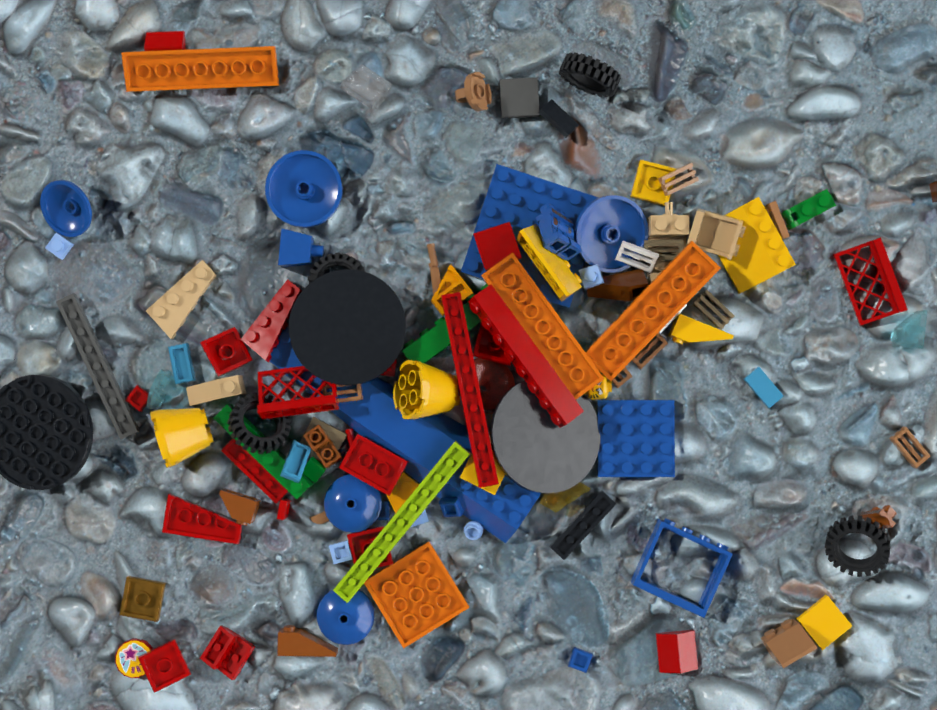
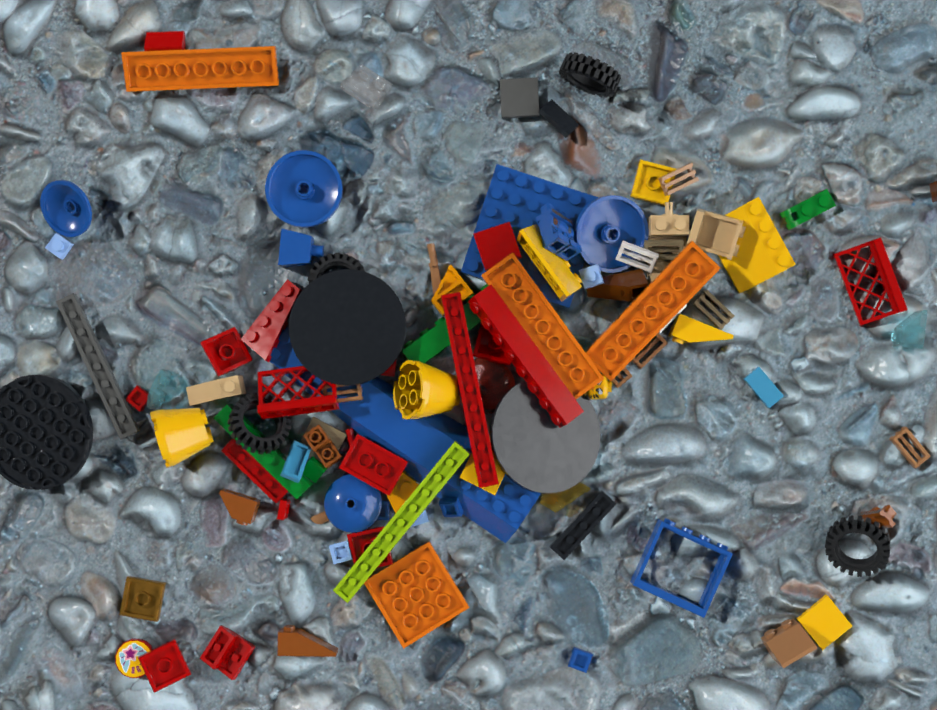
tan wing [146,260,217,339] -> none
red wing [162,493,243,544] -> none
dark azure tile [168,343,196,384] -> none
blue dish [317,589,375,645] -> none
medium nougat tile [455,72,492,111] -> none
light blue plate [464,521,483,540] -> none
blue plate [597,400,675,477] -> none
red slope [655,630,698,674] -> none
medium nougat tile [764,201,790,240] -> none

